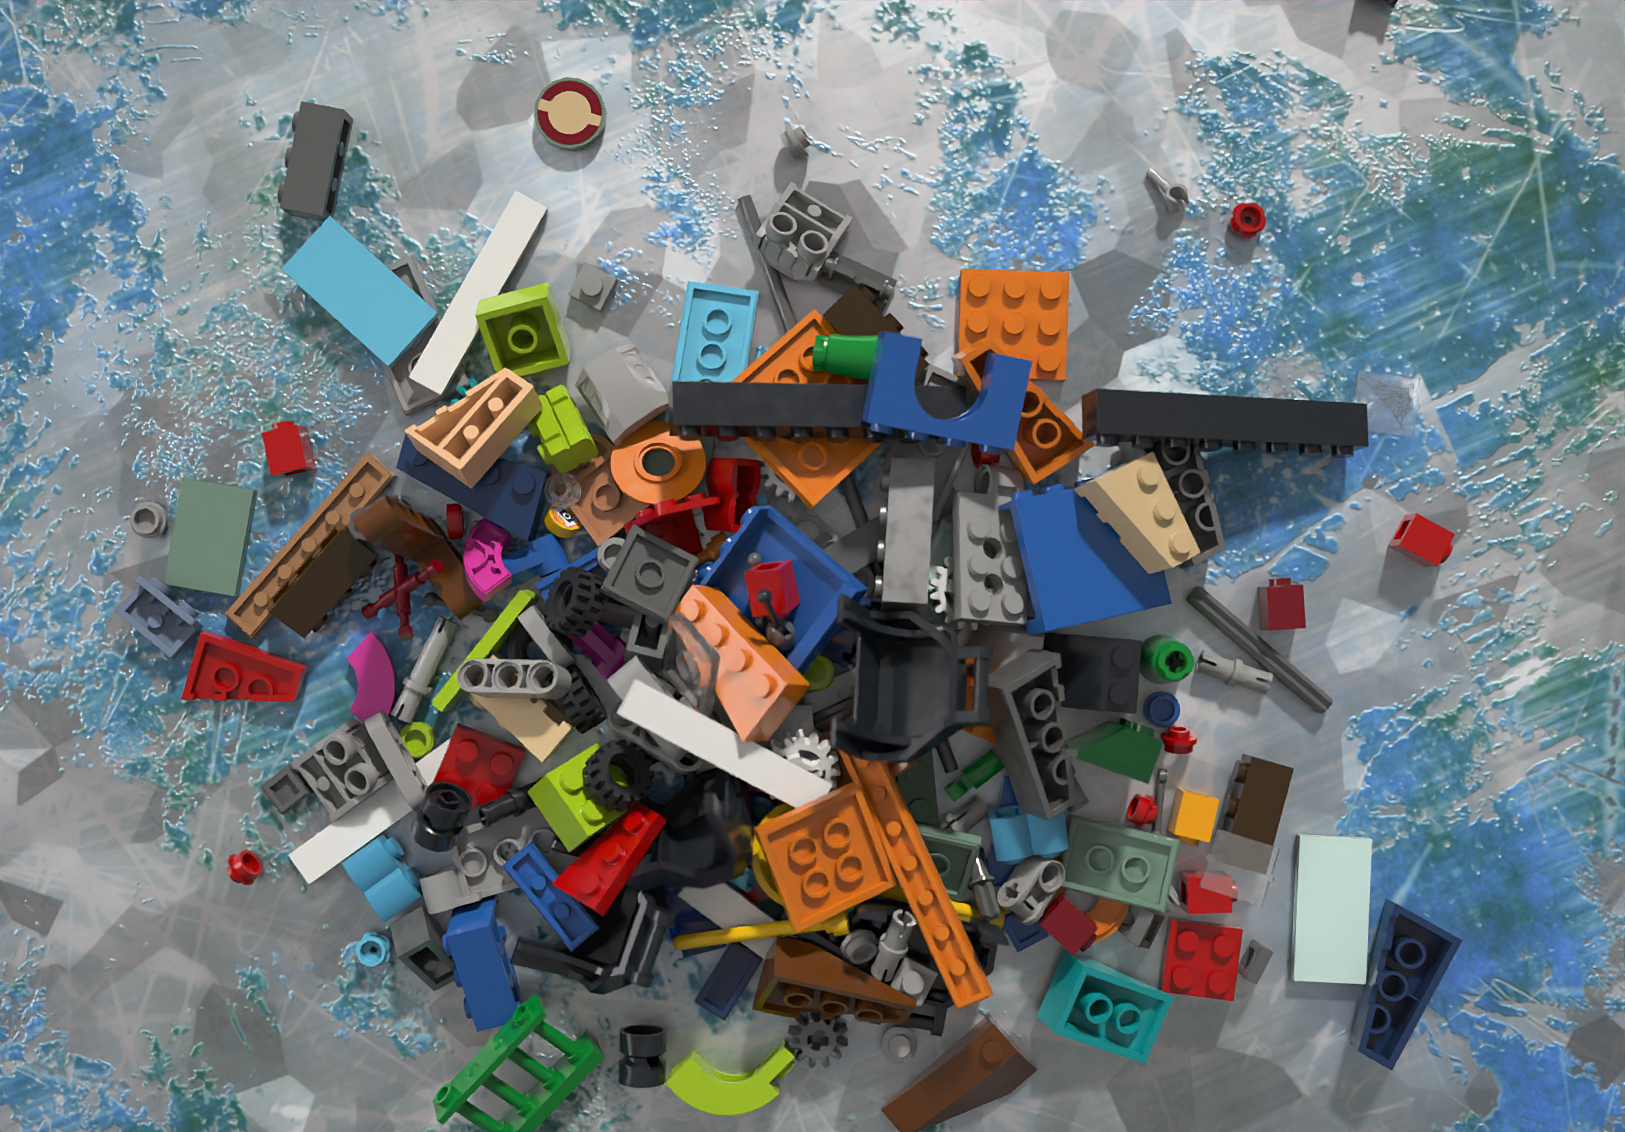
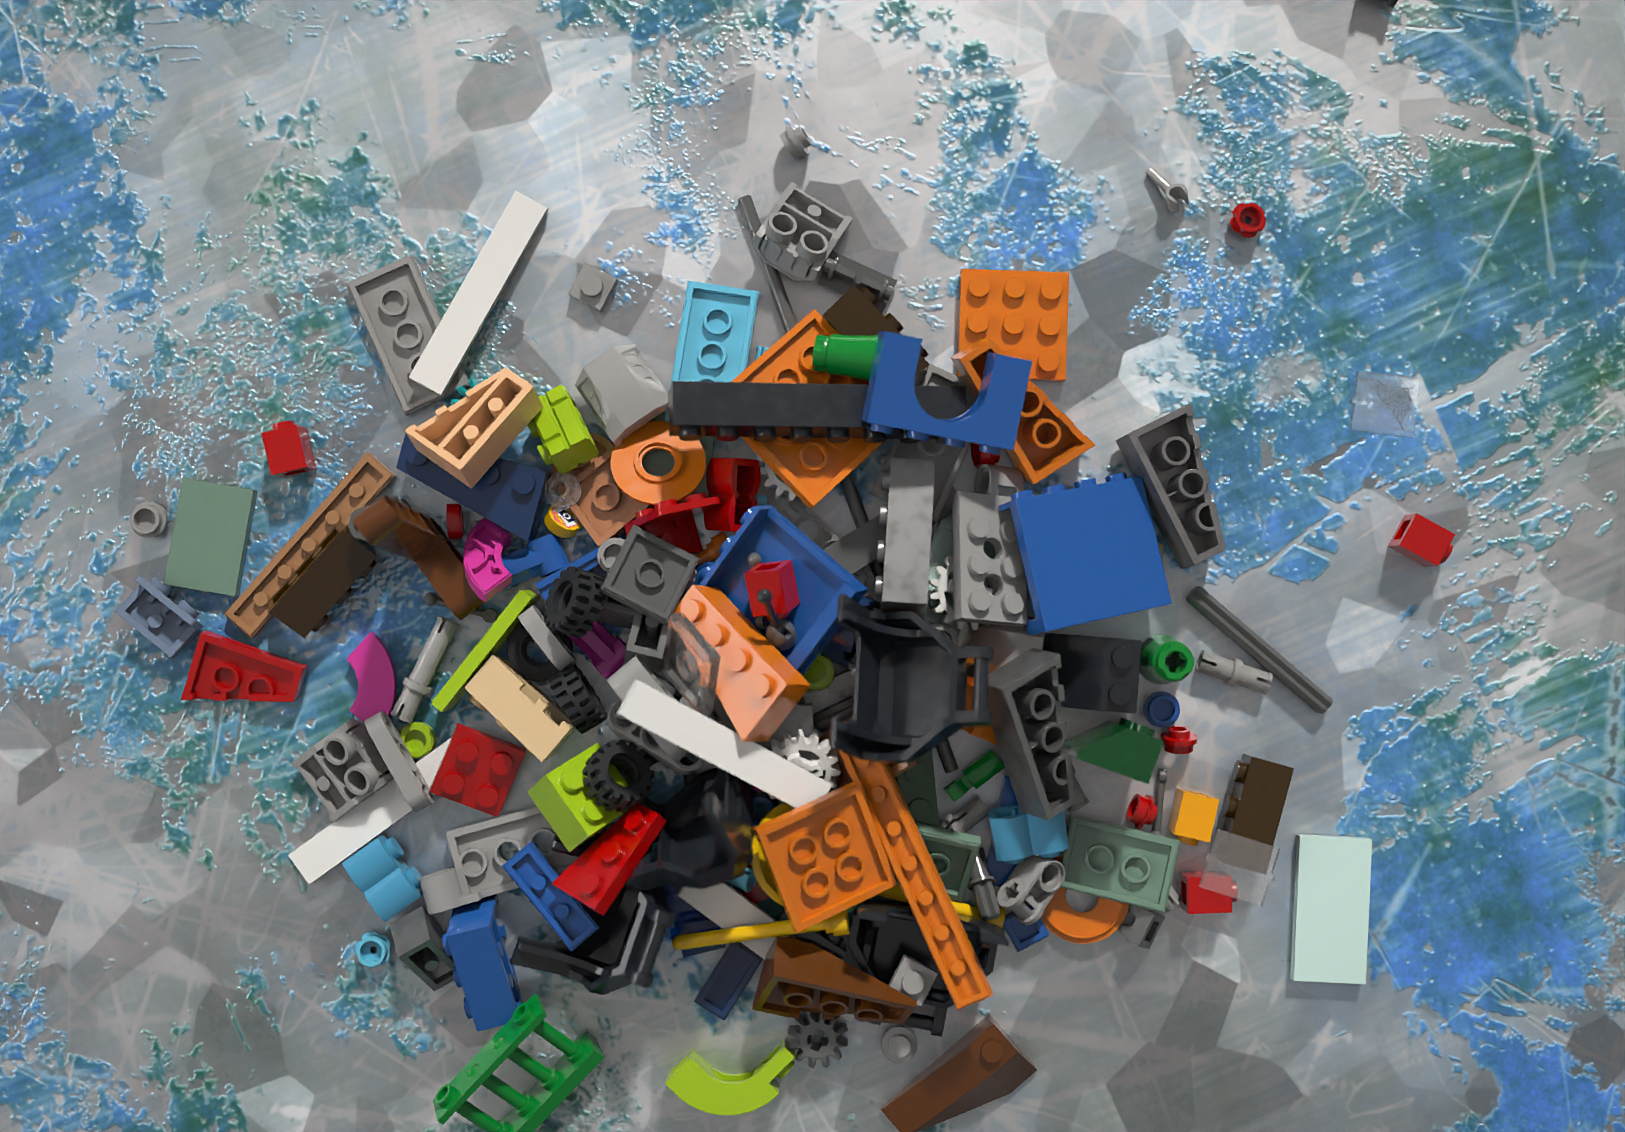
red plate [227,850,262,885] -> none
dark grey tile [260,764,314,815] -> none
dark grey brick [278,101,353,222] -> none
medium azure tile [281,216,440,368] -> none
dark red piece [361,554,444,641] -> none
black wheel [411,781,472,852] -> none
light grey beam [457,659,572,699] -> none
lime brick [475,282,571,377] -> none
black pin [476,777,543,828] -> none
tile [534,77,607,151] -> none
black wheel [618,1024,667,1088] -> none
light grey plate [841,929,877,964] -> none
light grey pin [871,910,916,982] -> none
teal slope [1037,950,1174,1064] -> none
dark red brick [1038,893,1098,956] -> none
tan wedge [1074,452,1201,574] -> none
black brick [1081,388,1369,458] -> none
red plate [1159,917,1243,1002] -> none
dark grey tile [1237,939,1273,985] -> none
dark red brick [1258,578,1306,630] -> none
dark blue wedge [1350,899,1462,1070] -> none

